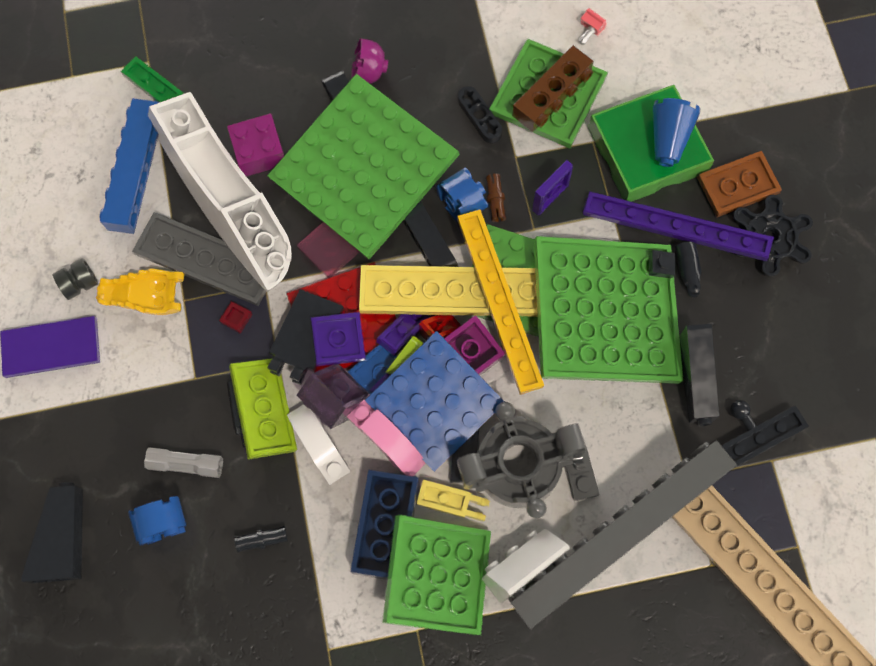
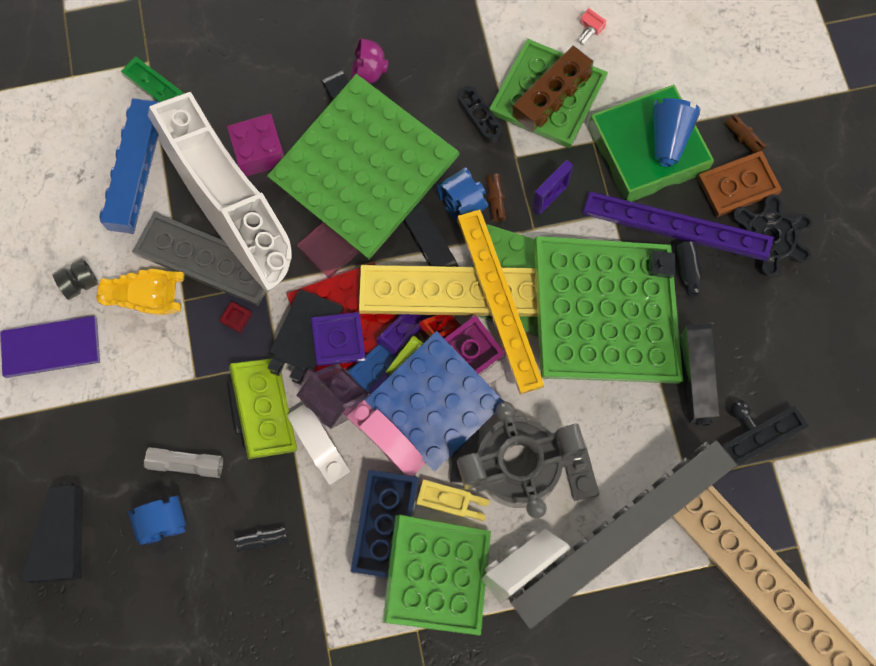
none -> reddish brown pin [725,114,767,153]

